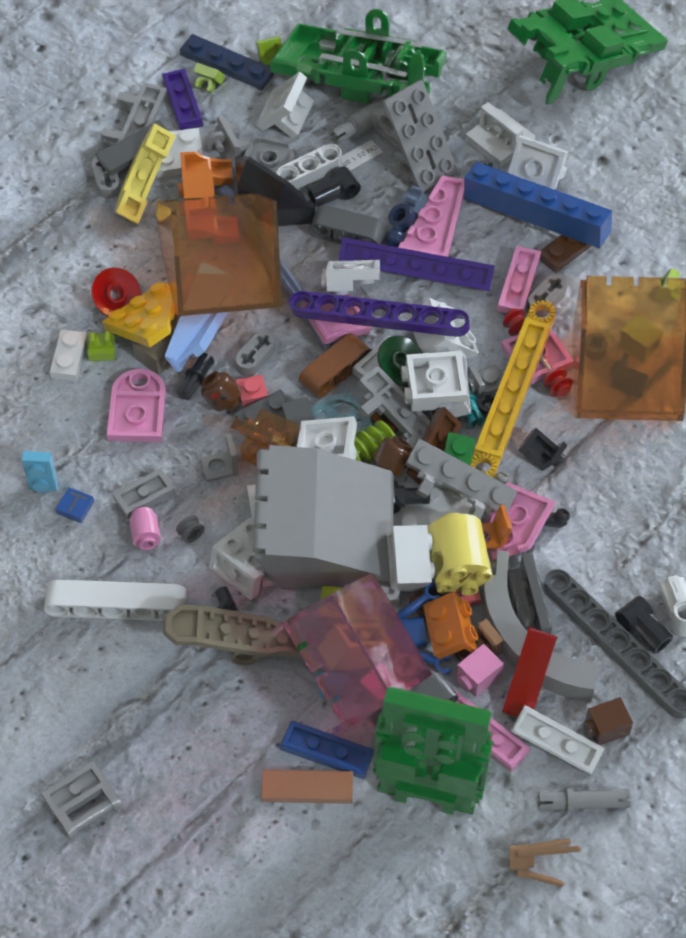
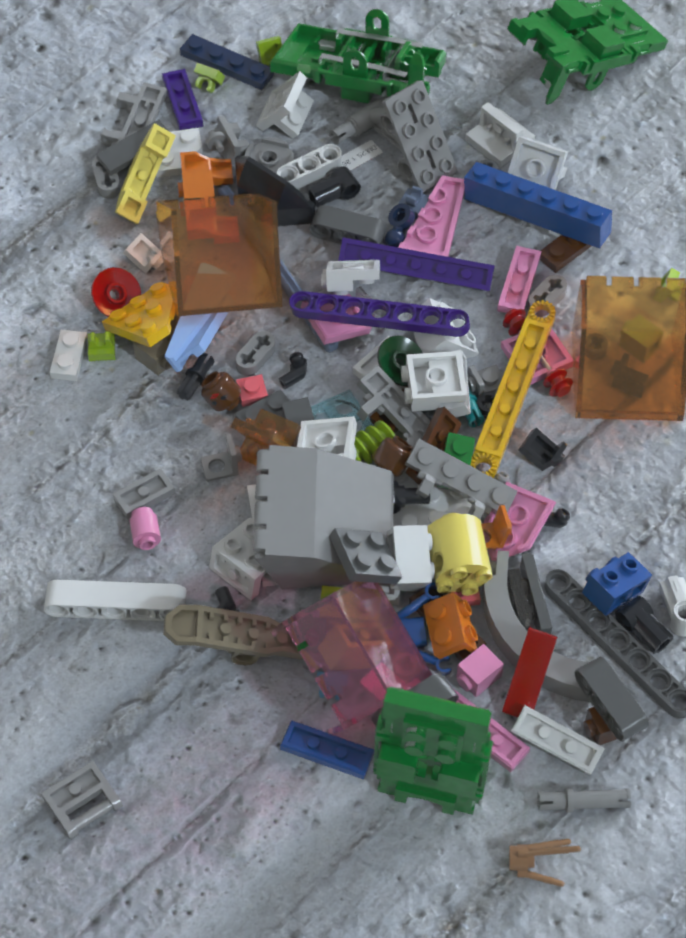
medium azure plate [22,451,58,492] -> none
blue tile [56,487,94,523] -> none
bright pink tile [107,369,166,442] -> none
dark grey bush [176,516,205,543] -> none
nougat tile [261,770,353,804] -> none
dark orange beam [298,333,372,399] -> none
medium nougat tile [477,619,504,656] -> none
none -> white bracket [123,233,168,274]
none -> black arm [279,352,307,389]
none -> dark grey plate [329,528,402,584]
none -> dark grey beam [574,657,649,742]
none -> blue brick [582,552,652,616]

